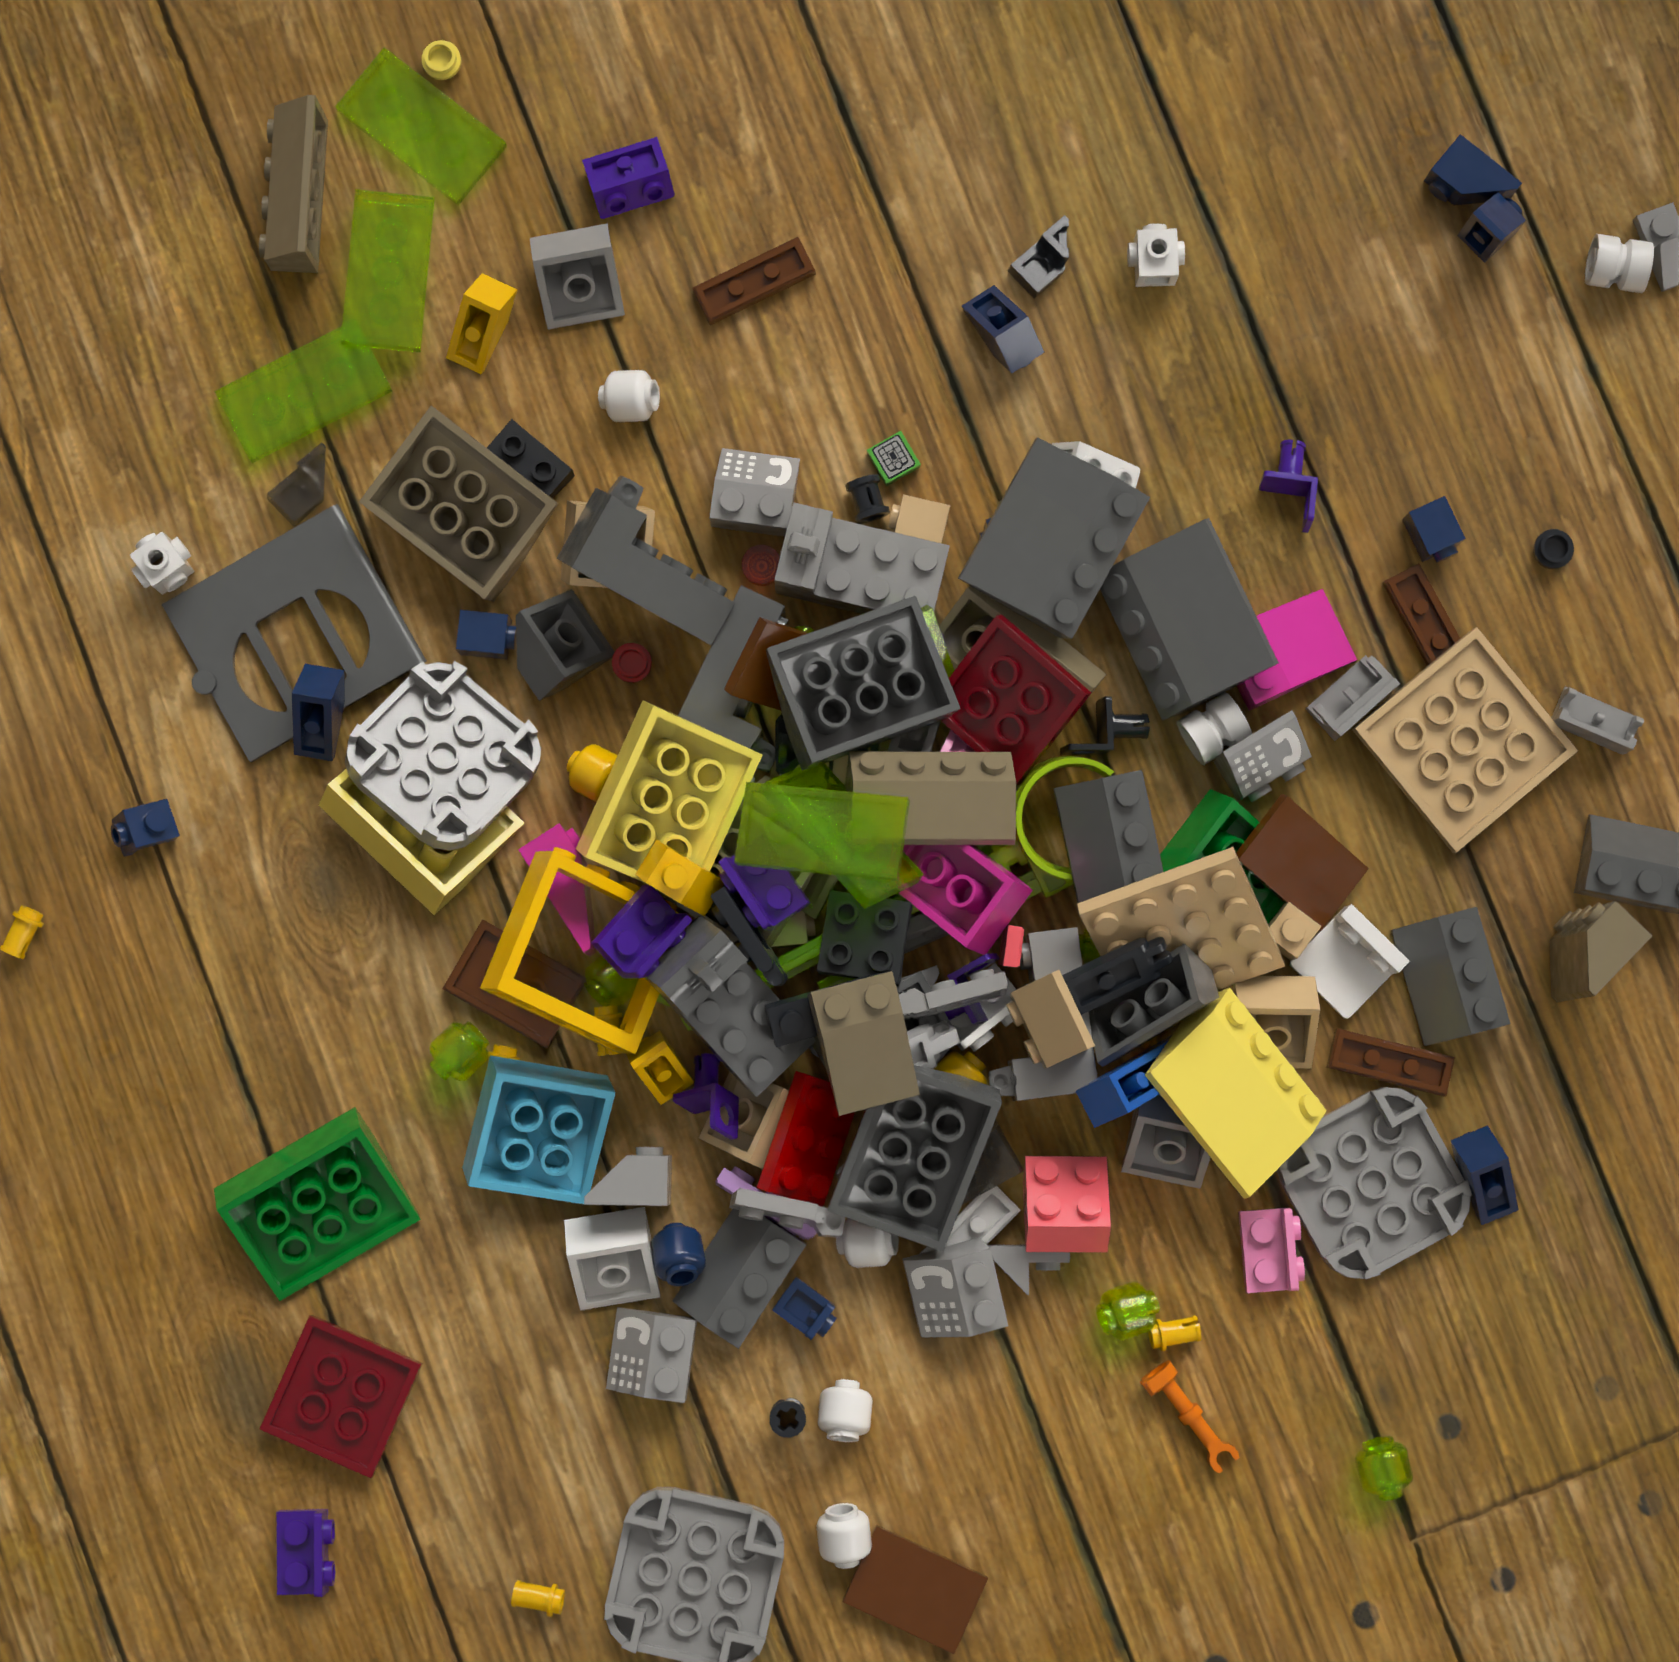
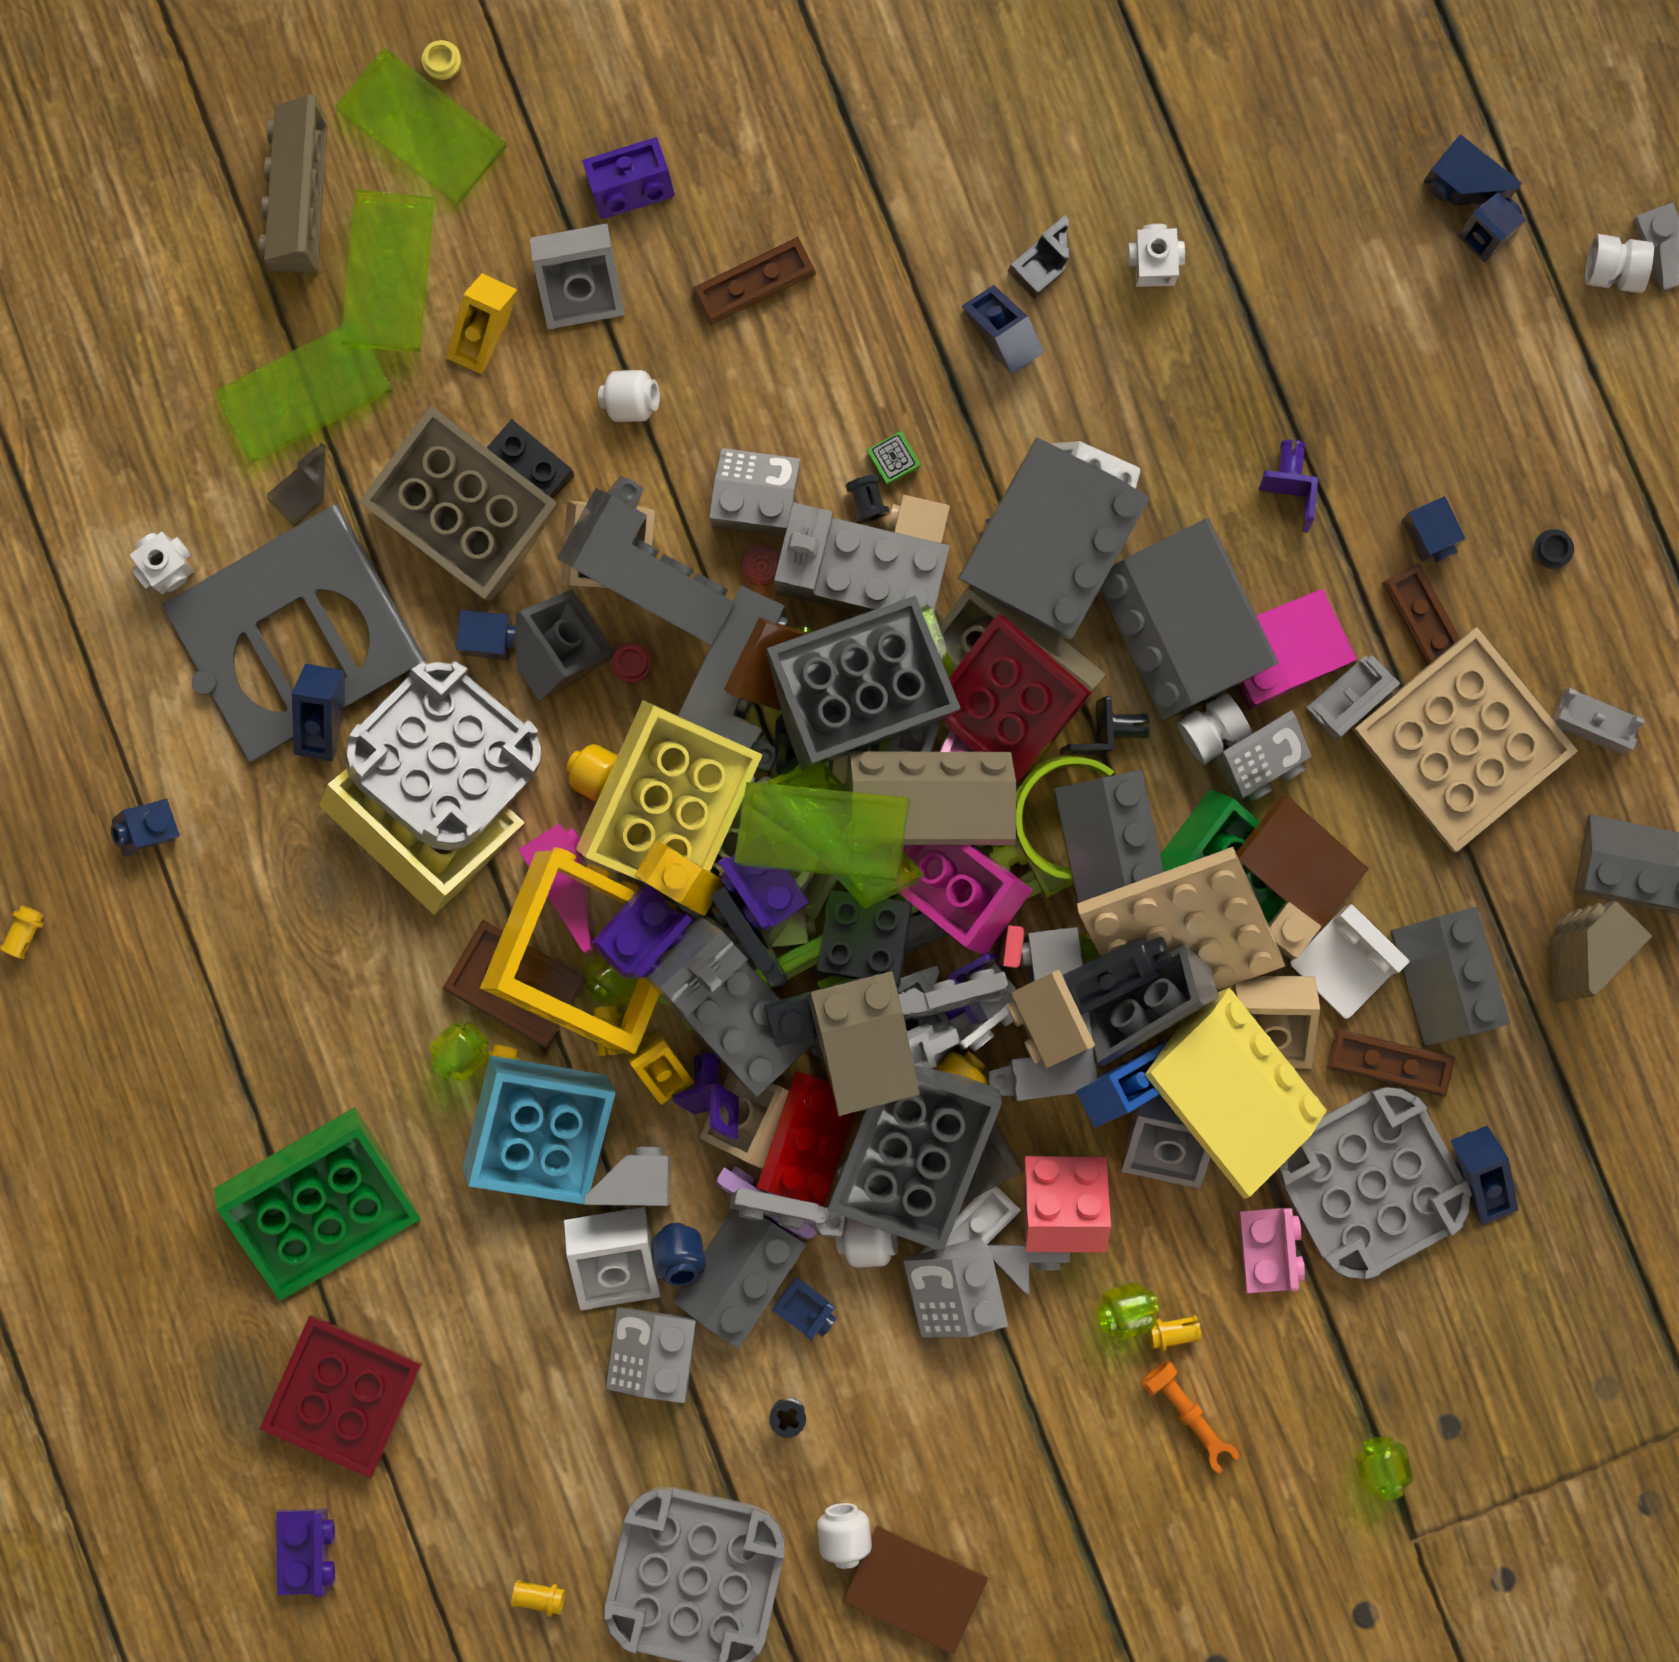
white head [818,1379,873,1442] -> none

